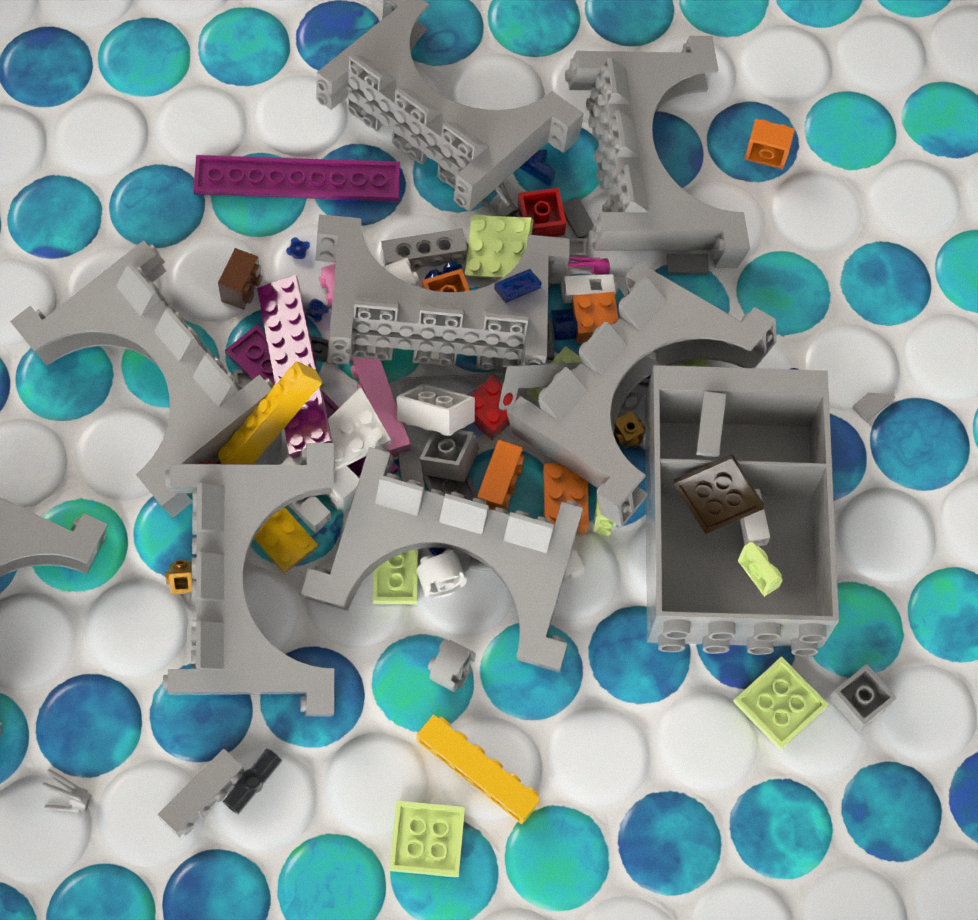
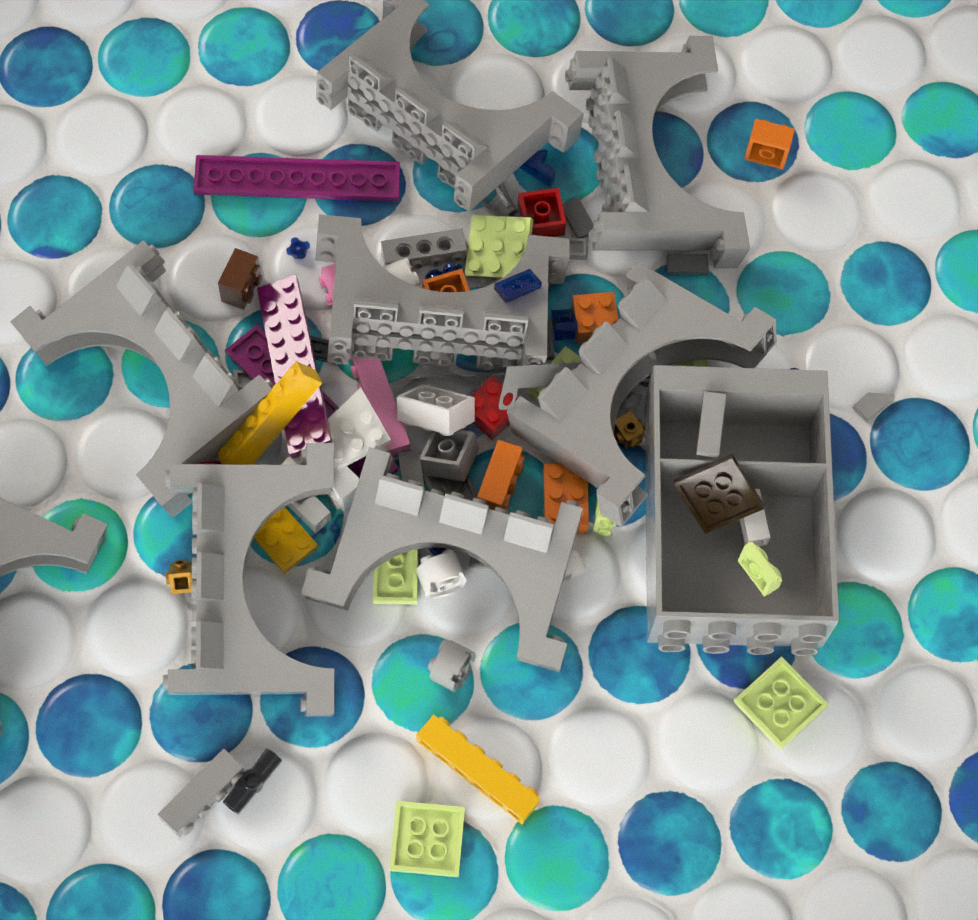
light grey plant [42,769,92,814] -> none
clear blue plate [305,299,329,322] -> none
white brick [560,274,618,304] -> none
dark pink plant [568,257,610,275] -> none
light grey brick [829,664,897,732] -> none

